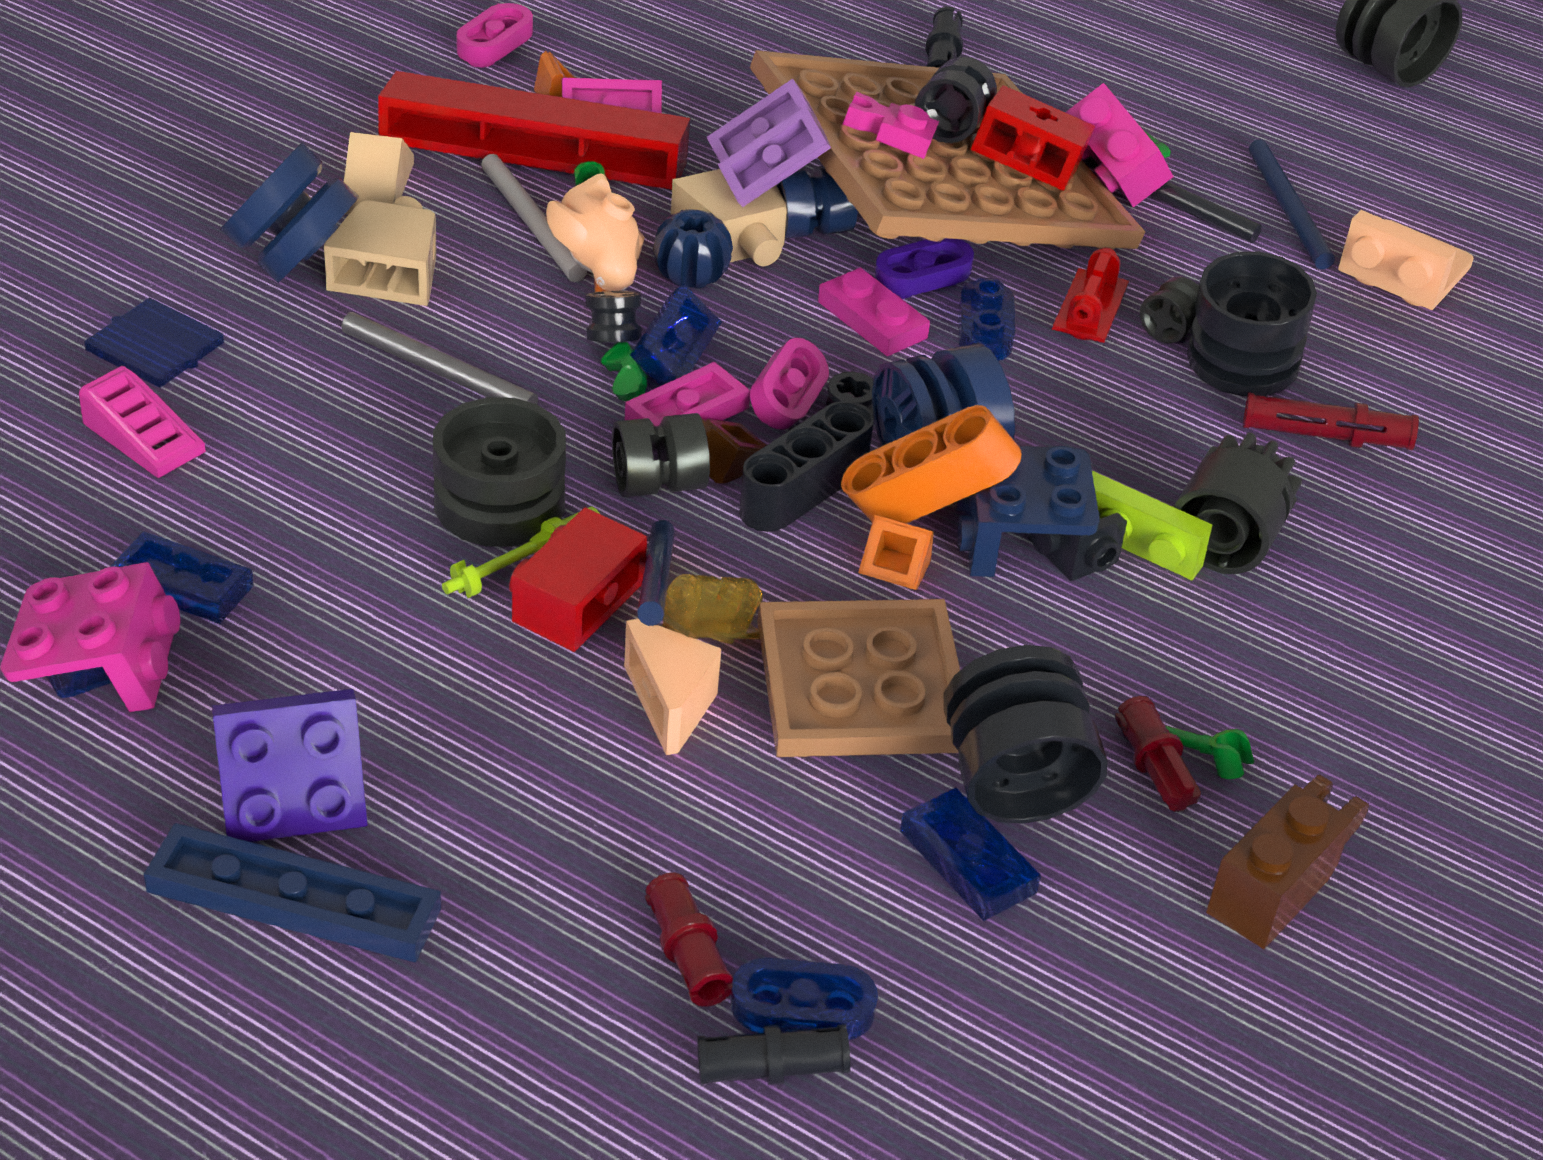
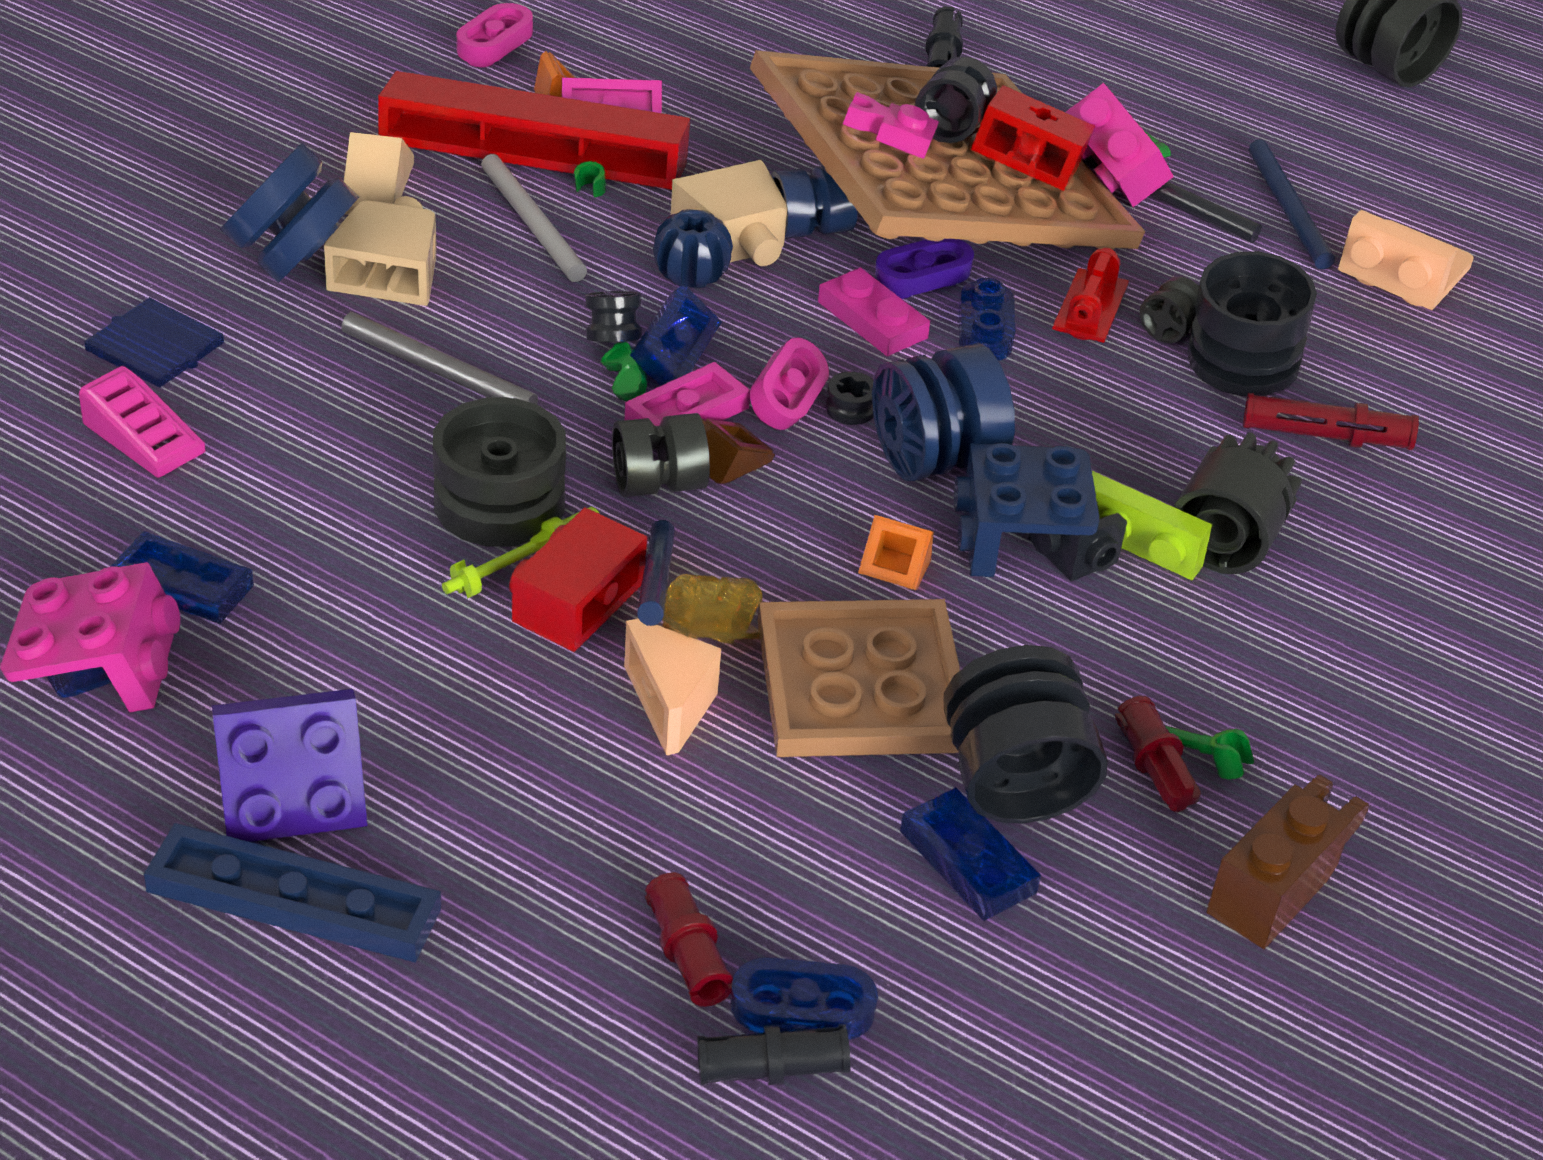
light nougat animal [546,174,645,292] -> none
medium lavender slope [707,79,831,207] -> none
black beam [739,401,874,532] -> none
orange beam [841,405,1022,524] -> none

